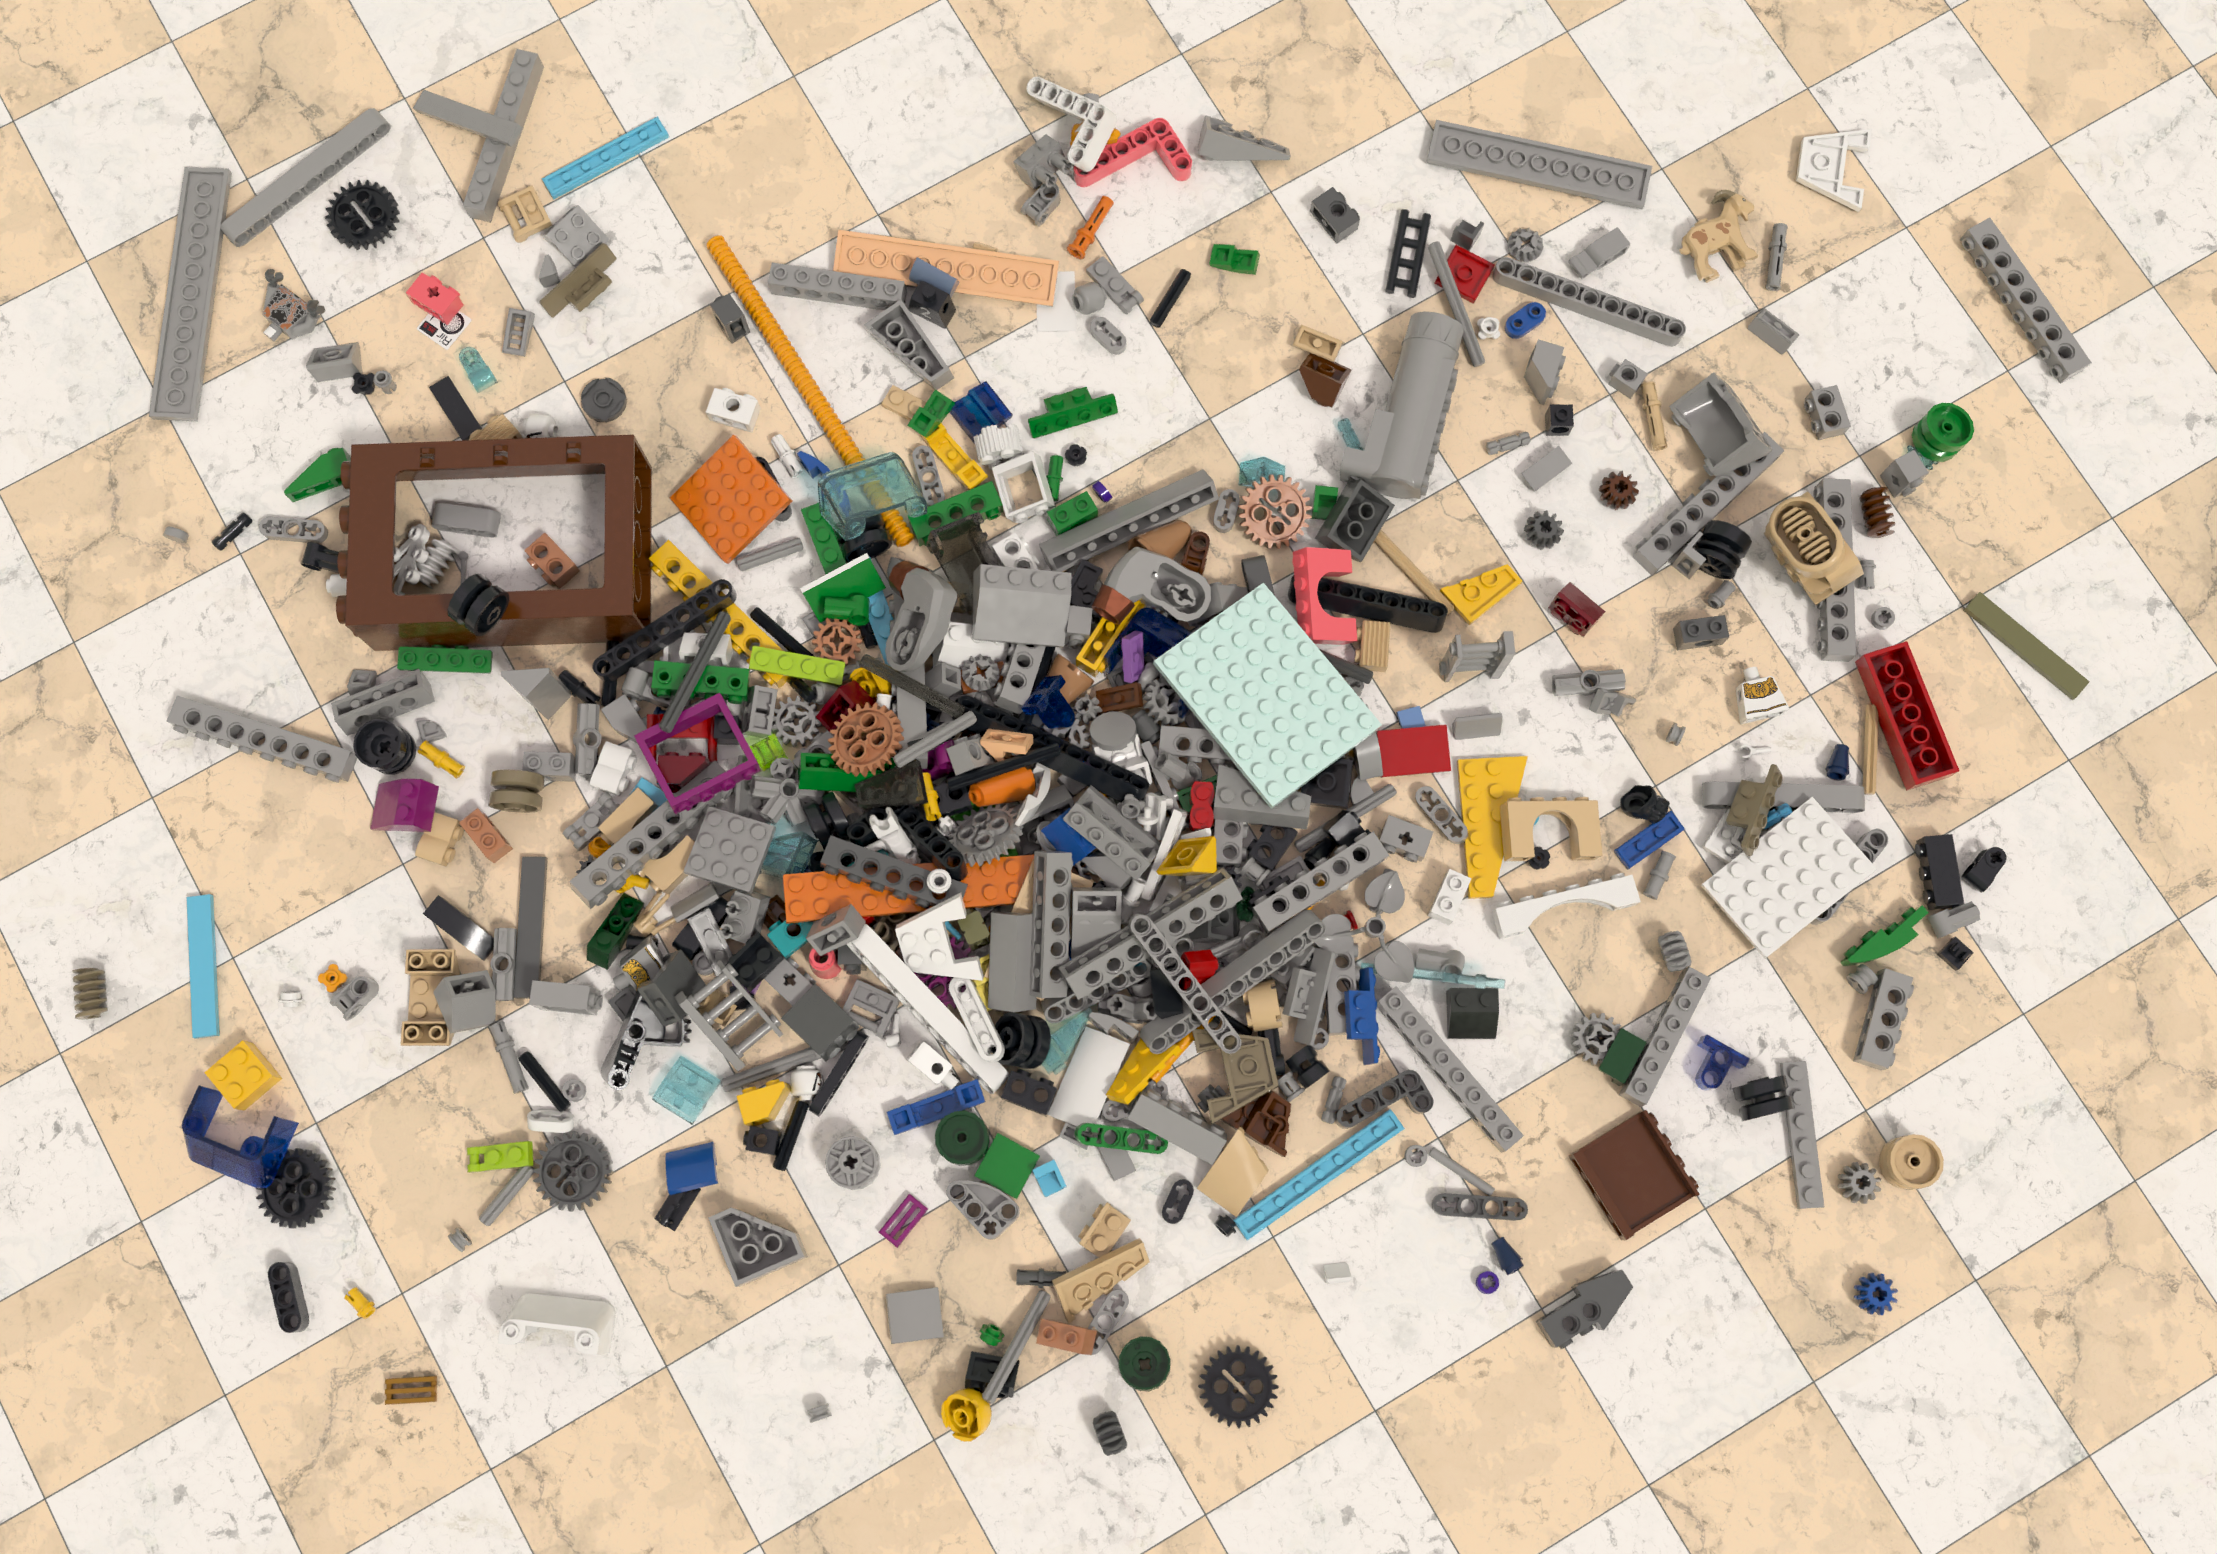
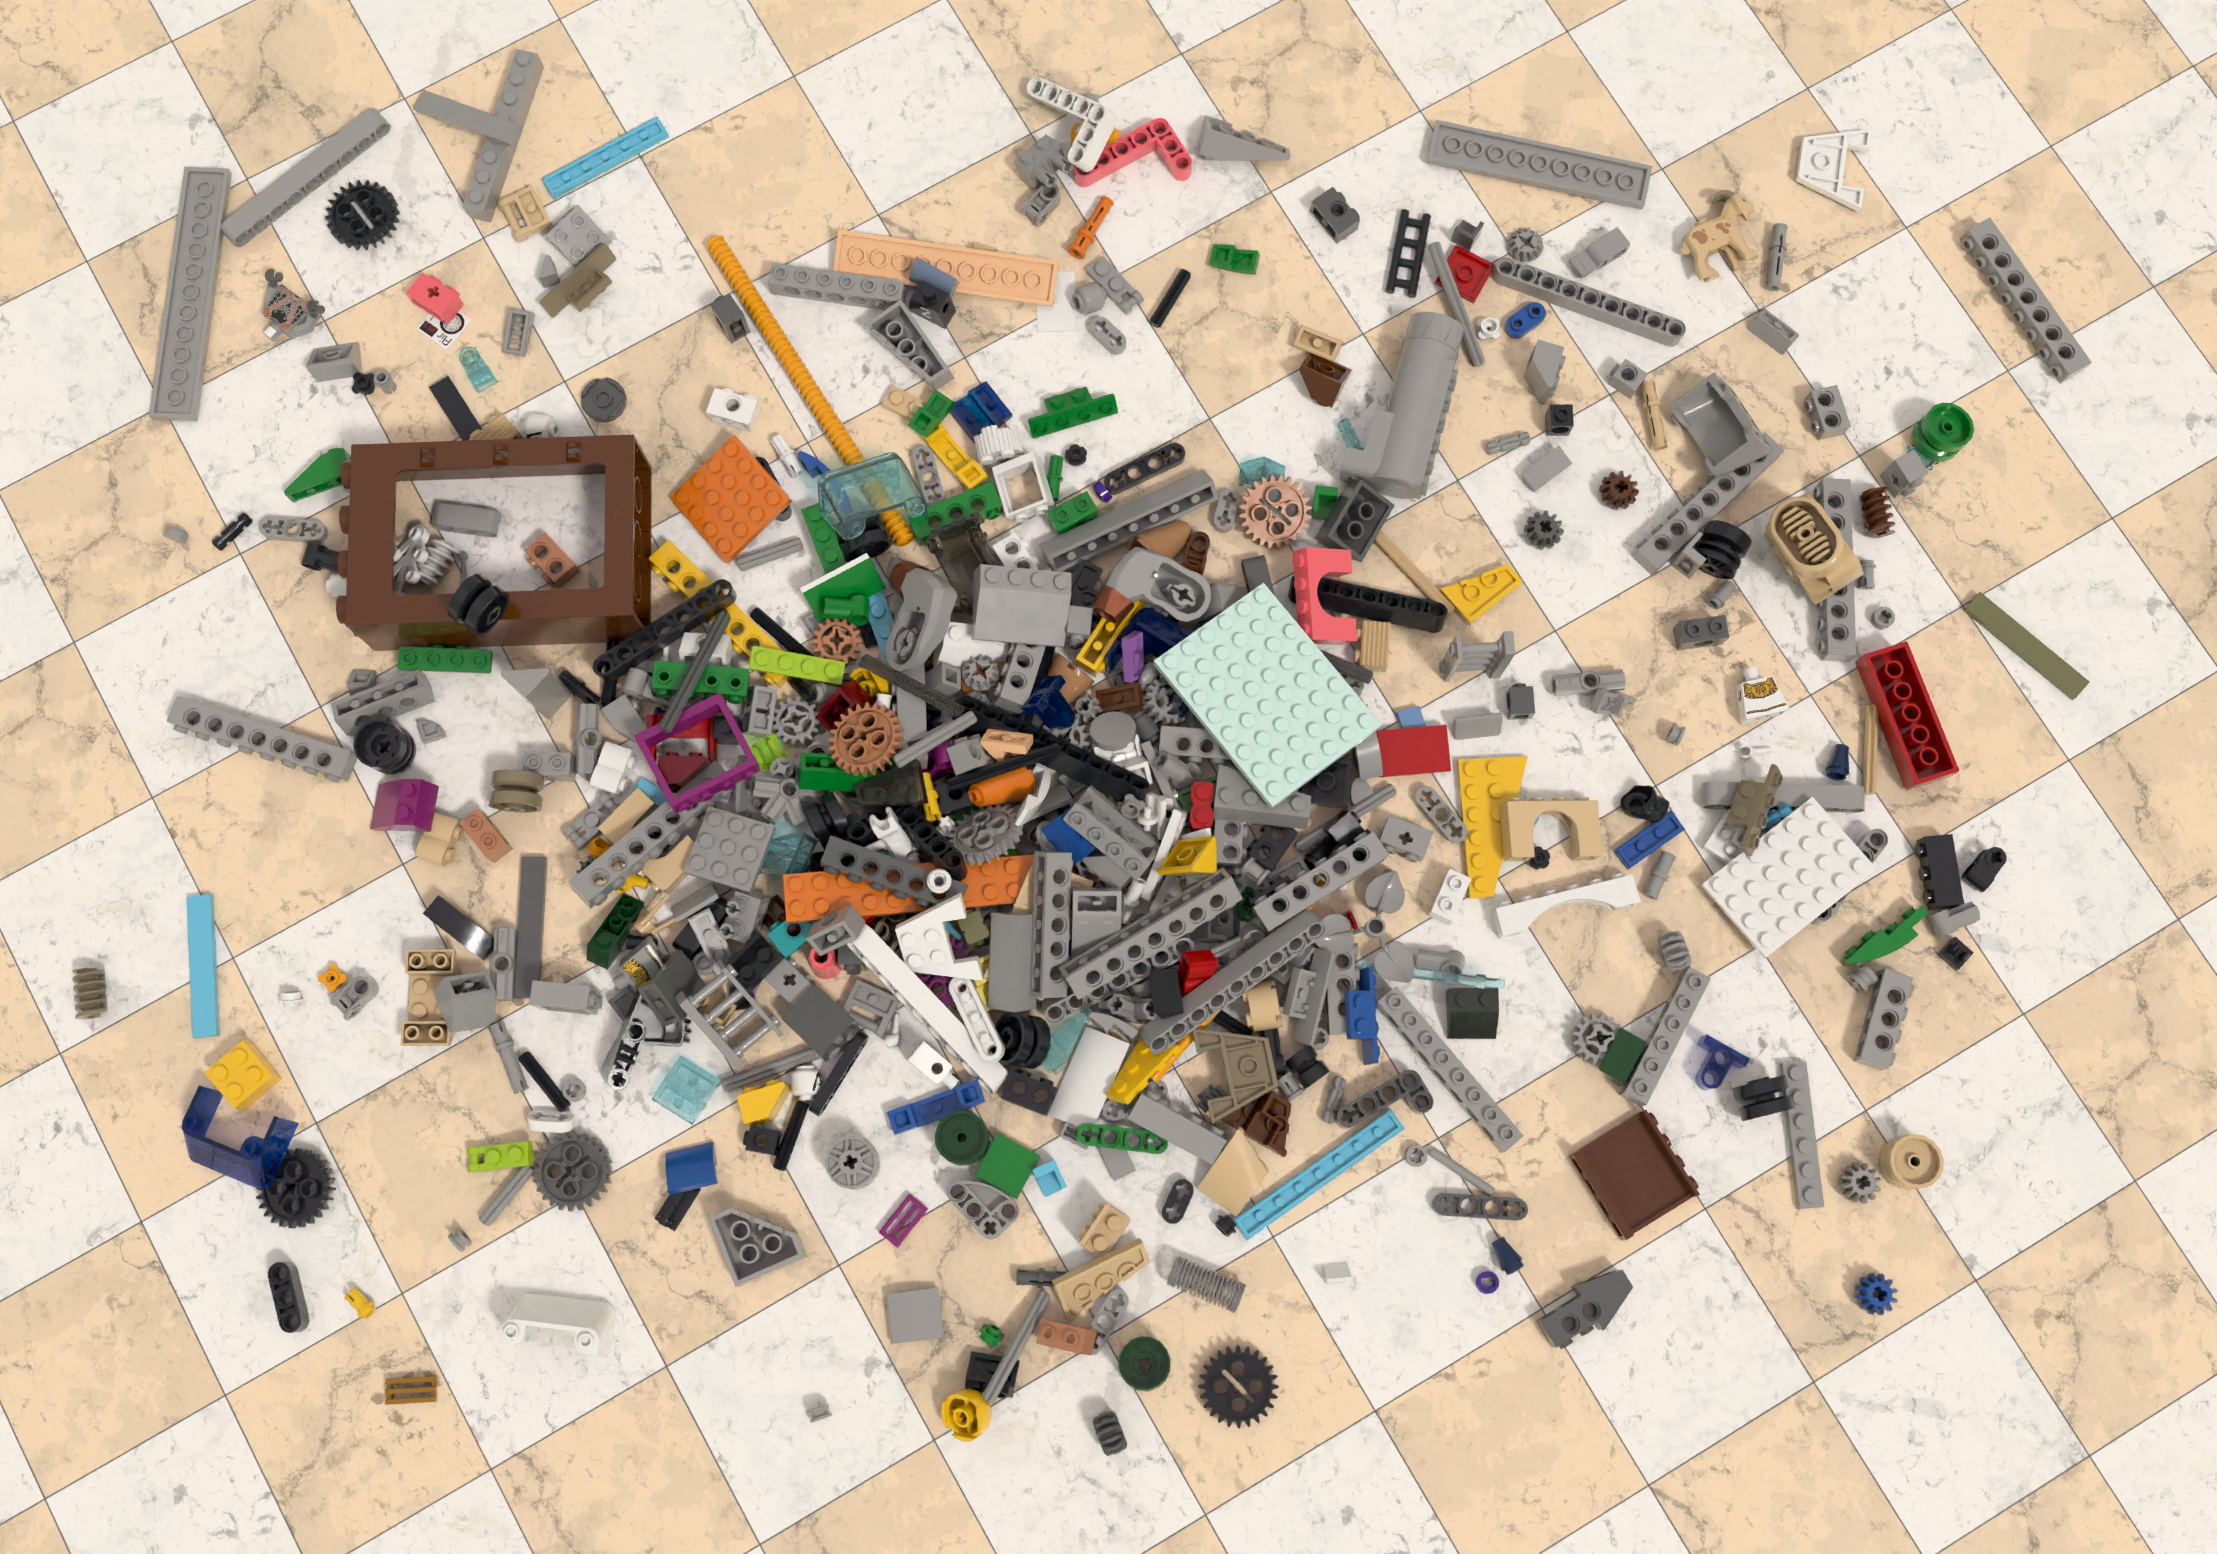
yellow pin [417,740,465,779] -> none
light grey beam [1129,913,1241,1054] -> none
dark red slope [1548,582,1606,637] -> none
none -> black beam [1104,443,1185,495]
none -> light grey piece [1167,1256,1246,1313]
none -> dark grey brick [1506,683,1535,720]

